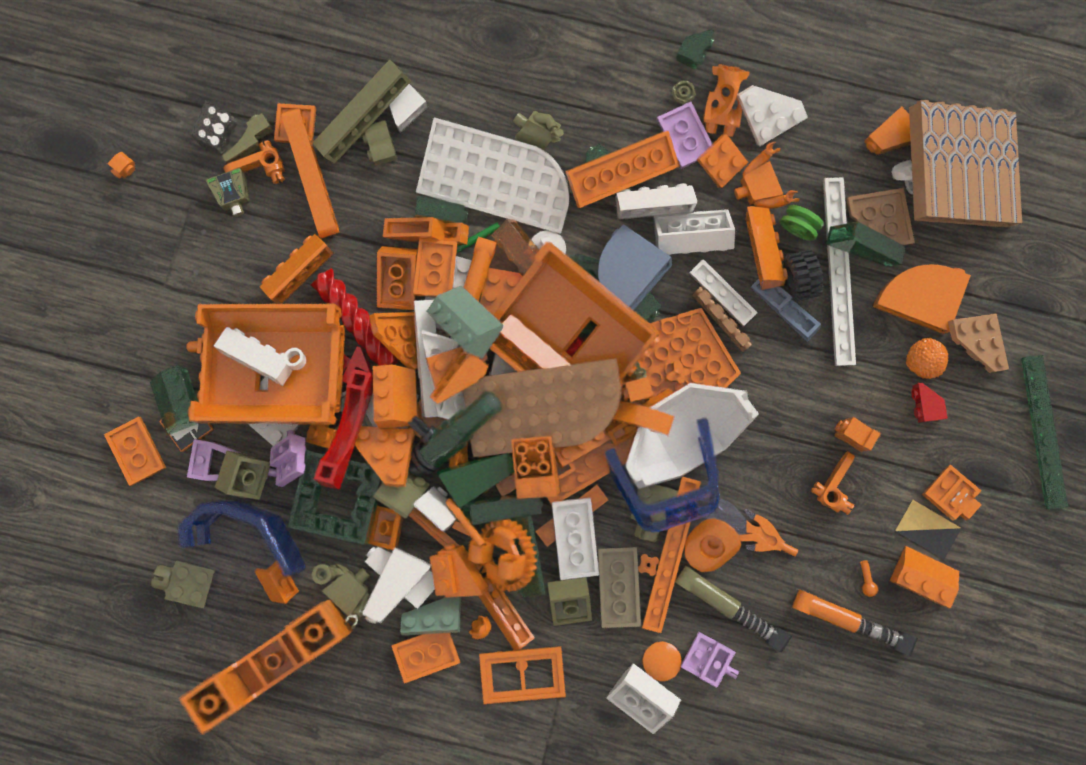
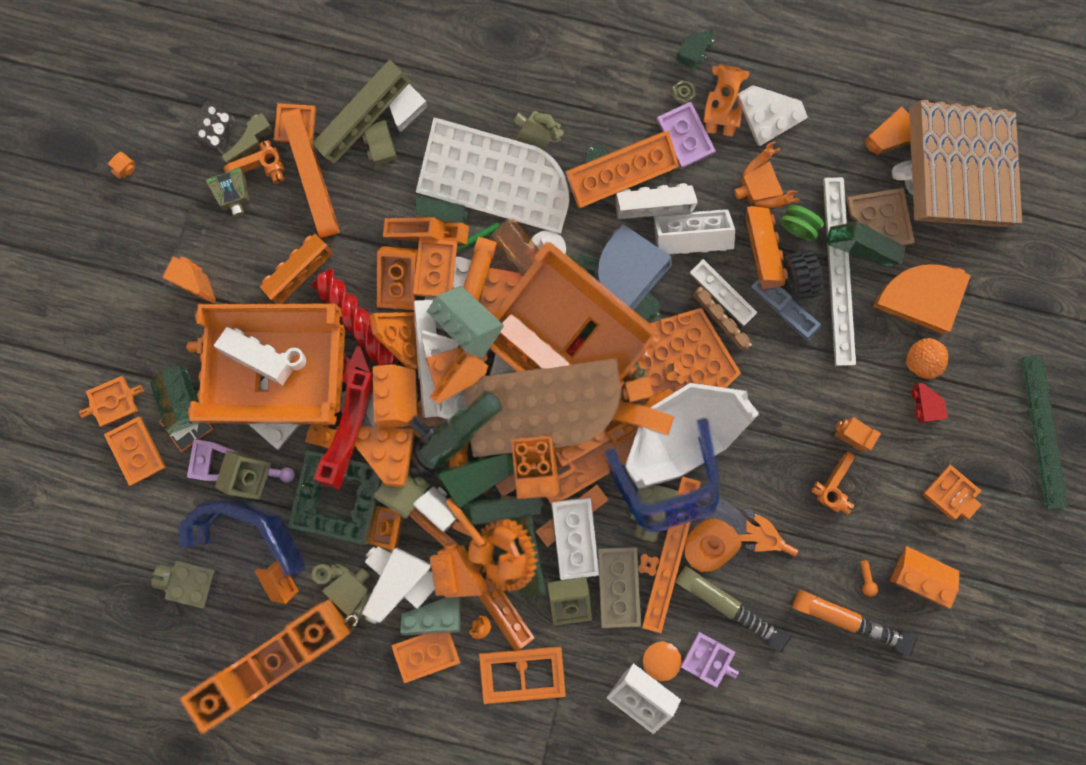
lavender plate [270,430,306,487] -> none
orange plate [696,134,748,188] -> none
sticker [895,500,961,560] -> none
medium nougat plate [948,314,1009,373] -> none
none -> orange plate [79,376,144,427]
none -> orange slope [162,256,216,304]

